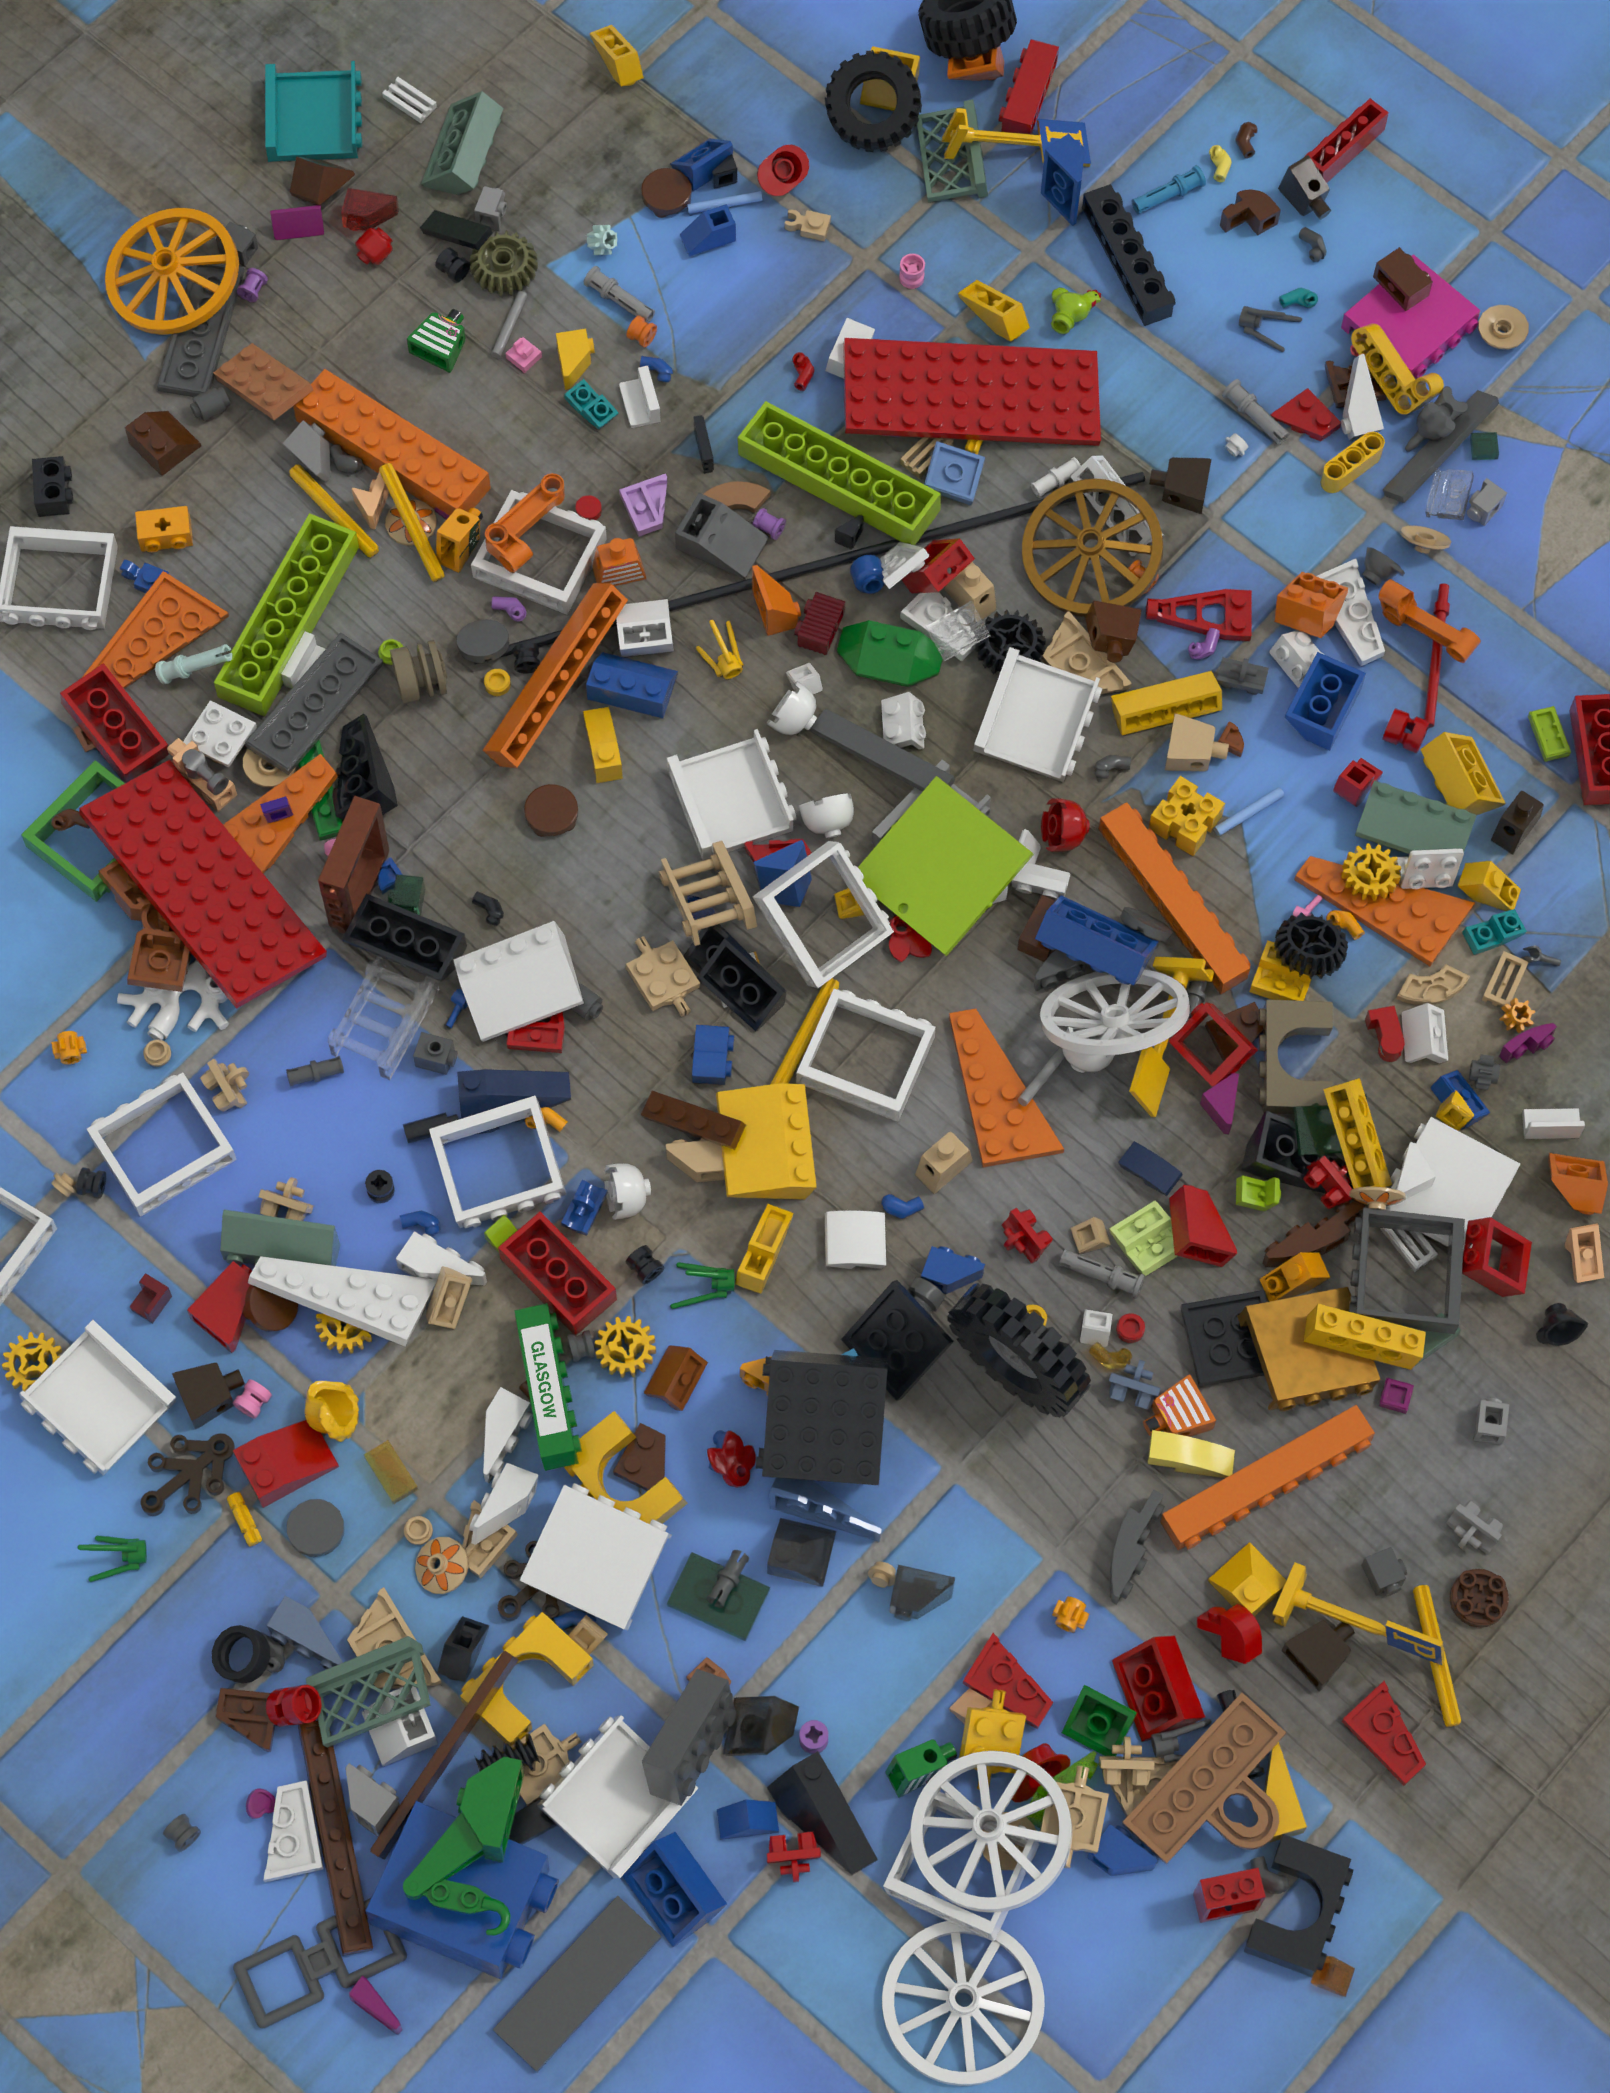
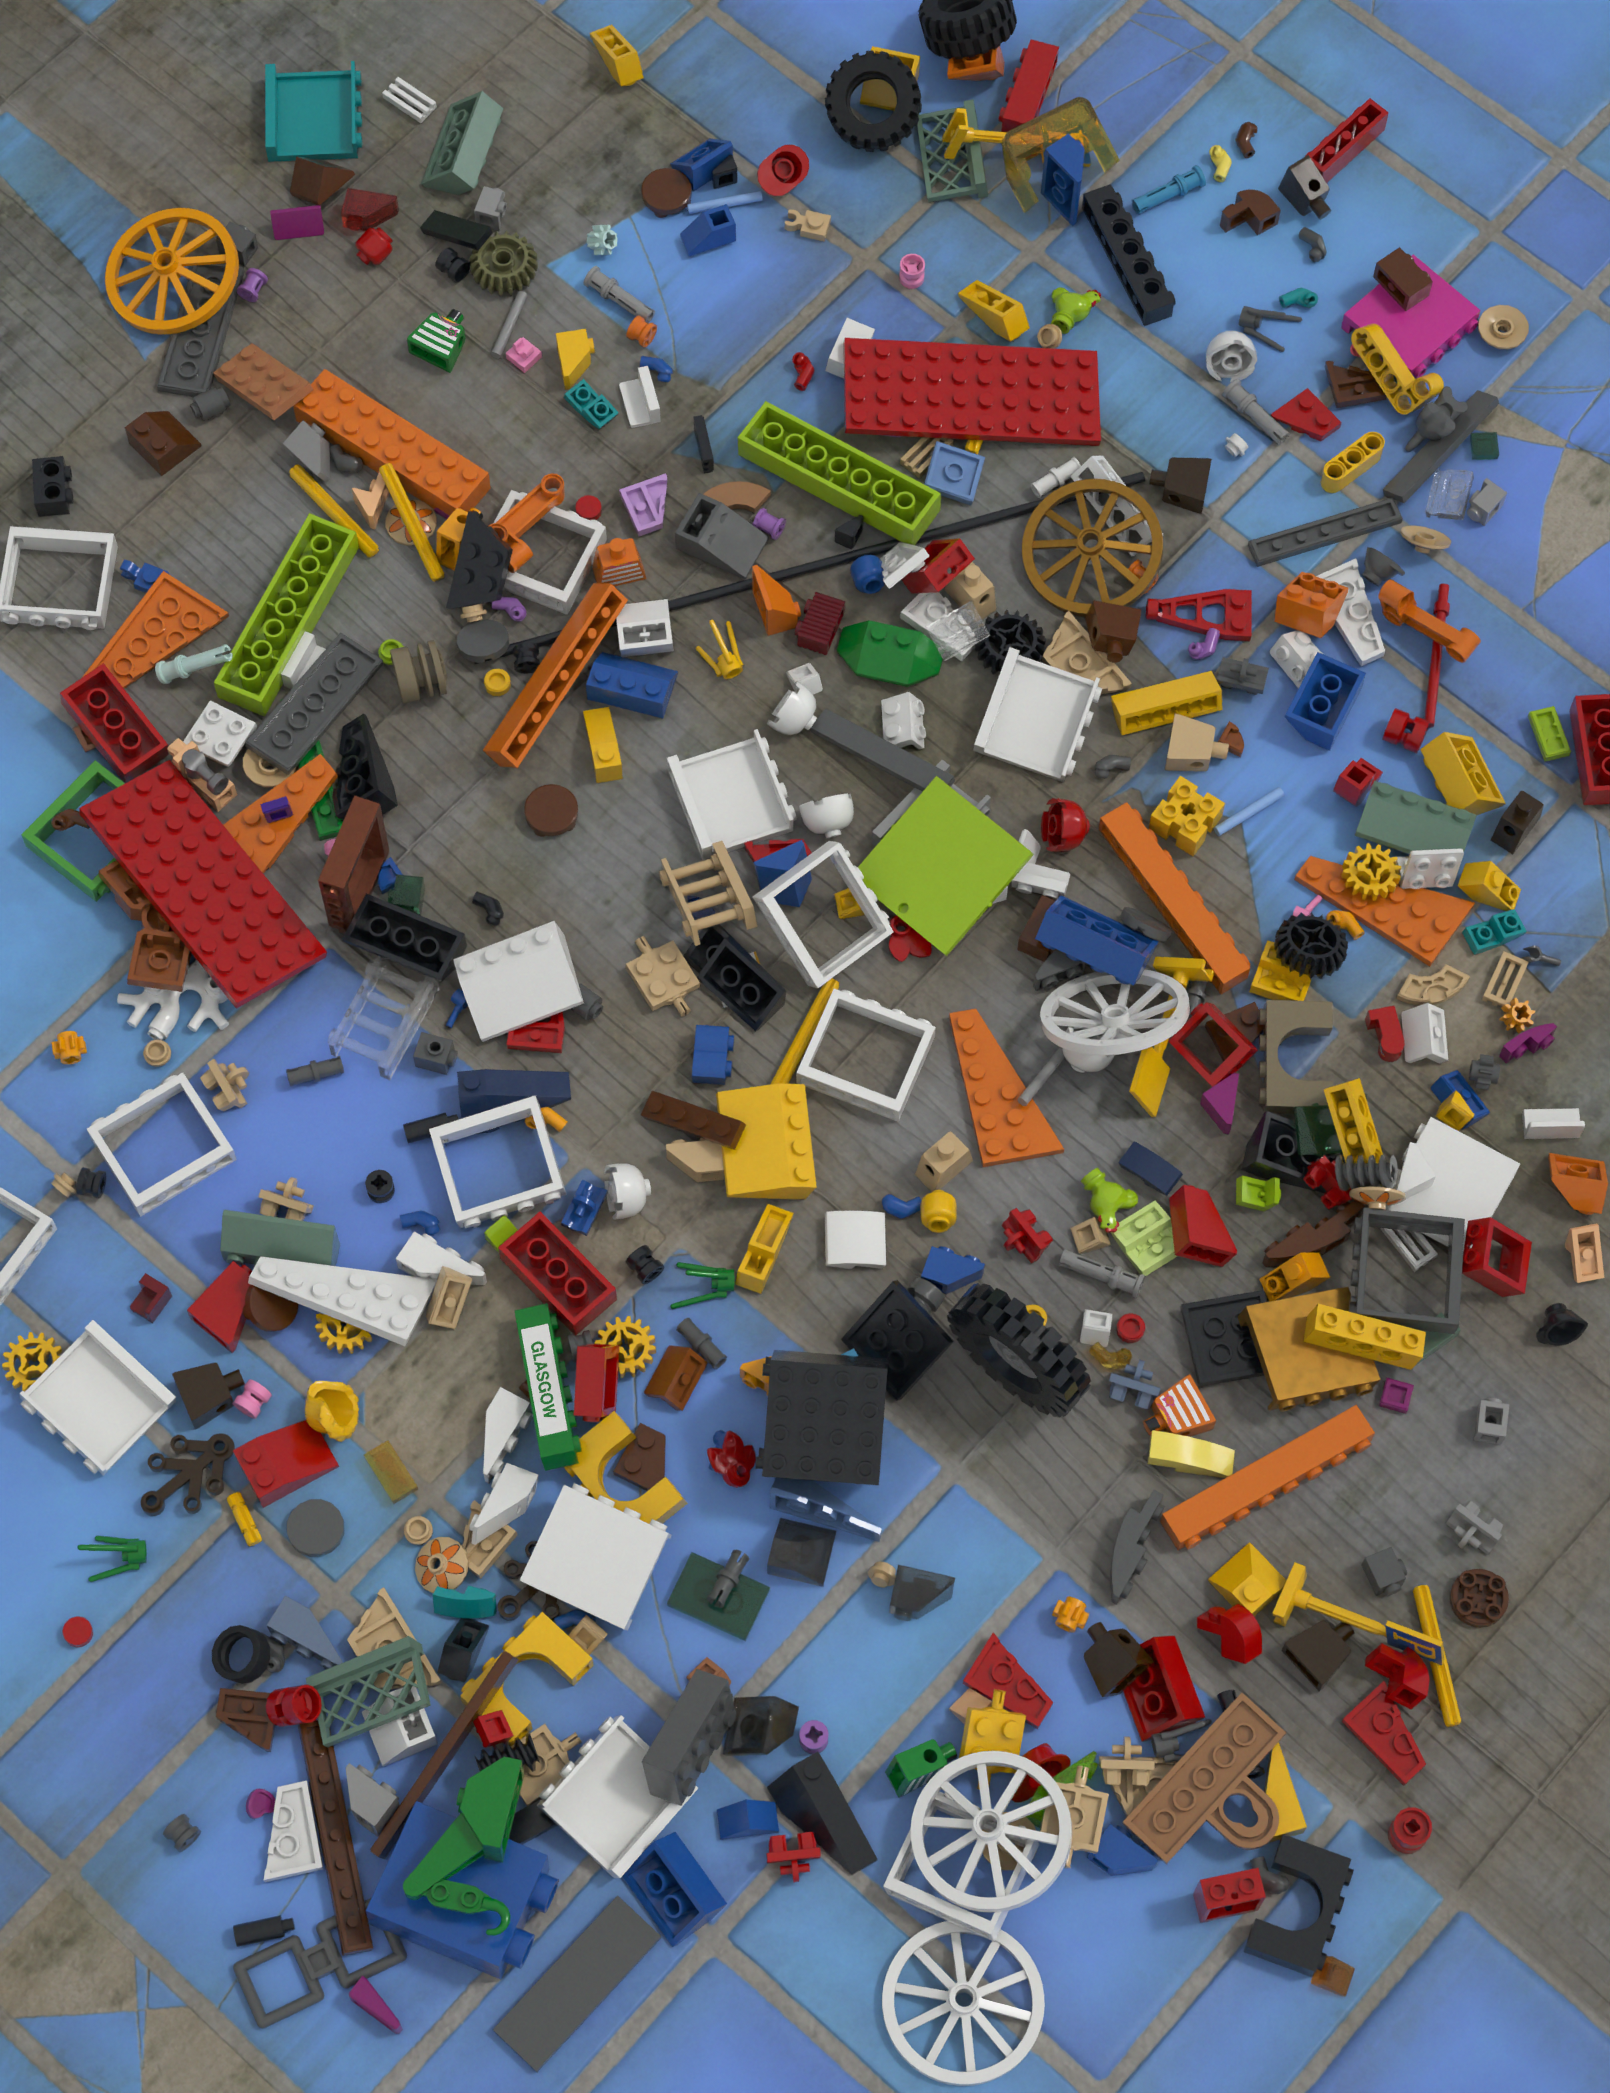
light orange brick [135,506,193,552] -> none
green slope [1061,1685,1137,1756] -> none
white slope [1341,354,1384,440] -> none
none -> red tile [63,1616,93,1647]
none -> black cylinder [233,1915,295,1947]
none -> teal slope [433,1586,497,1618]
none -> black wing [446,510,513,609]
none -> tan plate [460,603,487,622]
none -> red tile [473,1710,514,1748]
none -> red window [574,1343,620,1422]
none -> dark grey pin [676,1318,727,1369]
none -> yellow head [920,1190,957,1233]
none -> clear yellow windscreen [1002,97,1120,213]
none -> tan plate [1037,324,1062,349]
none -> lime animal [1081,1168,1138,1233]
none -> dark brown torso [1084,1622,1154,1697]
none -> white cylinder [1206,331,1257,382]
none -> dark grey tile [1248,497,1403,567]
none -> dark grey piece [1335,1155,1398,1191]
none -> red brick [1365,1643,1429,1710]
none -> red wheel [1388,1807,1432,1854]

